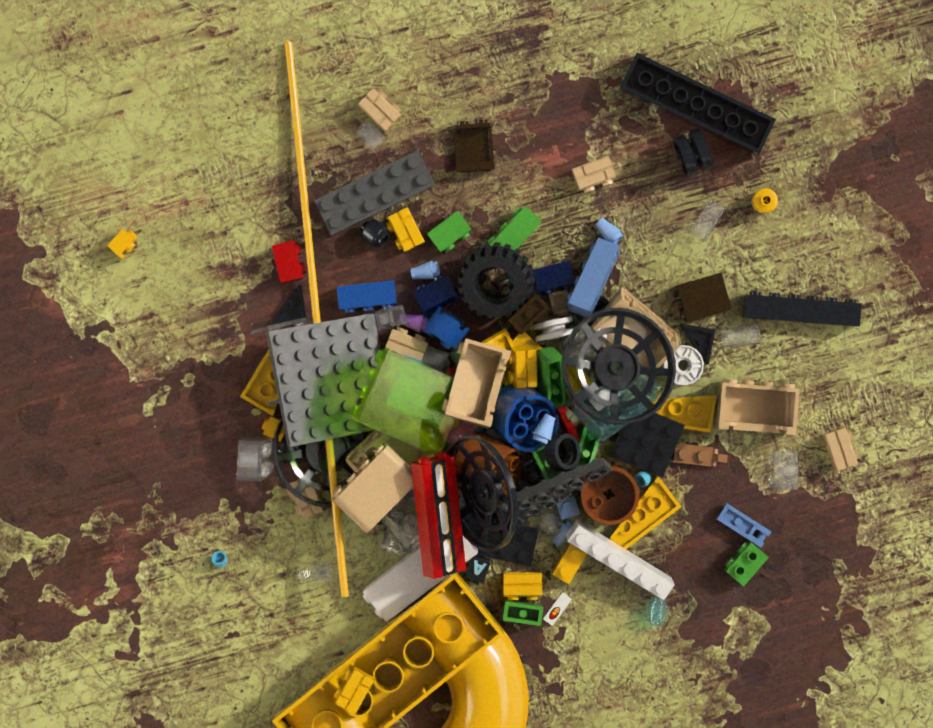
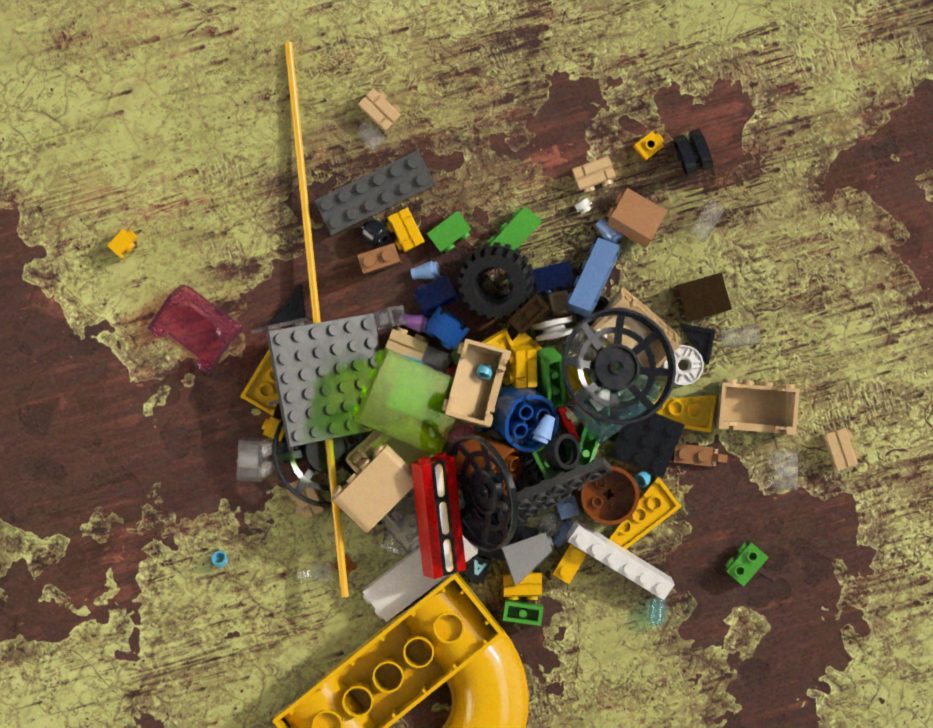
red brick [271,240,307,284] -> none
yellow brick [333,667,375,714] -> none
blue brick [337,280,397,313] -> none
dark brown panel [453,120,495,173] -> none
white sticker [543,592,572,626] -> none
black brick [619,53,776,156] -> none
medium blue plate [716,503,771,548] -> none
black brick [743,291,862,327] -> none
yellow head [752,188,778,214] -> none
none -> clear pink windscreen [147,284,242,374]
none -> dark orange plate [334,554,357,577]
none -> medium nougat brick [357,243,401,275]
none -> medium azure hinge [476,363,493,380]
none -> light grey slope [502,532,554,586]
none -> white plate [574,198,592,214]
none -> medium nougat brick [606,188,667,248]
none -> yellow brick [633,131,664,161]

